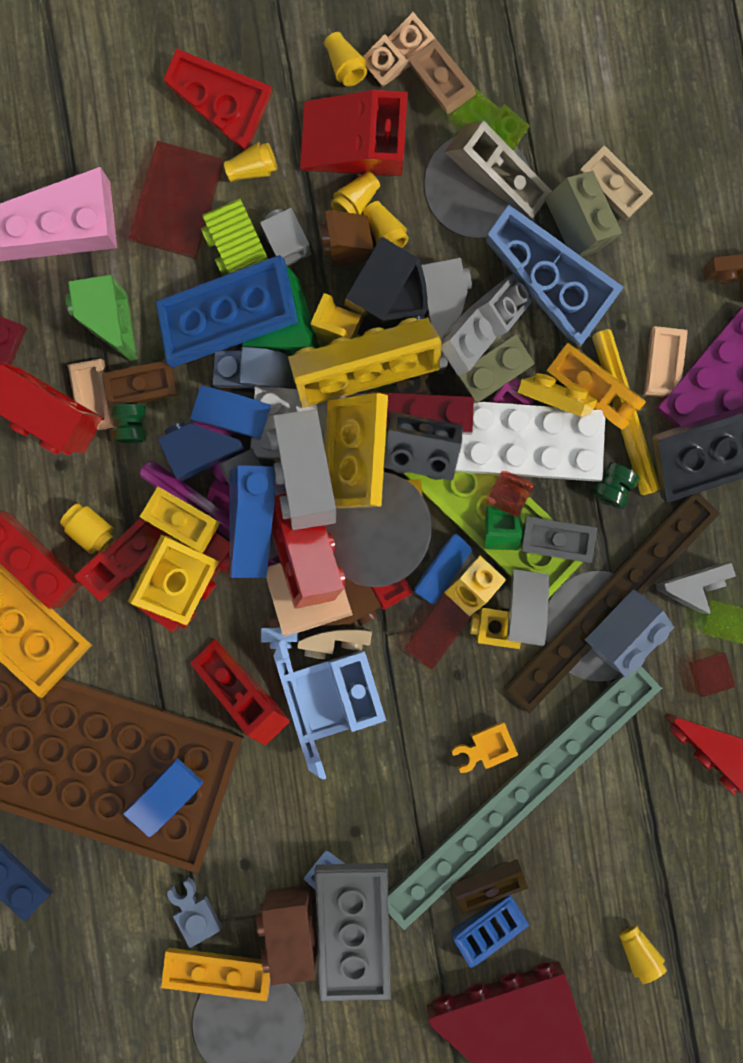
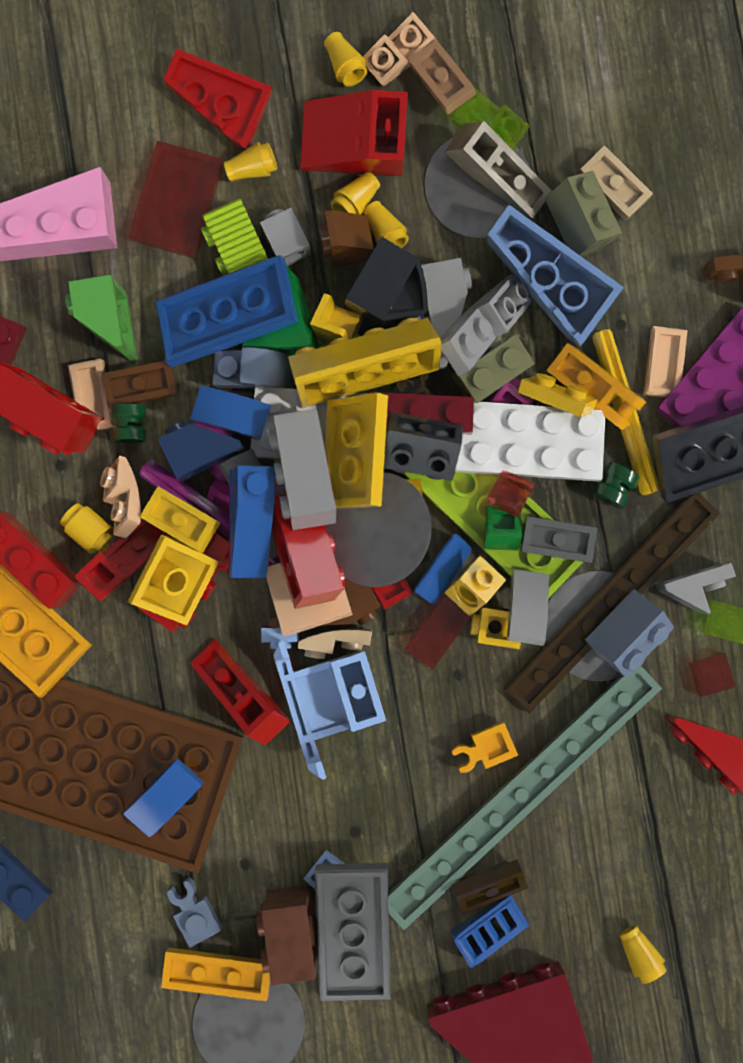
none -> light nougat slope [100,456,141,538]

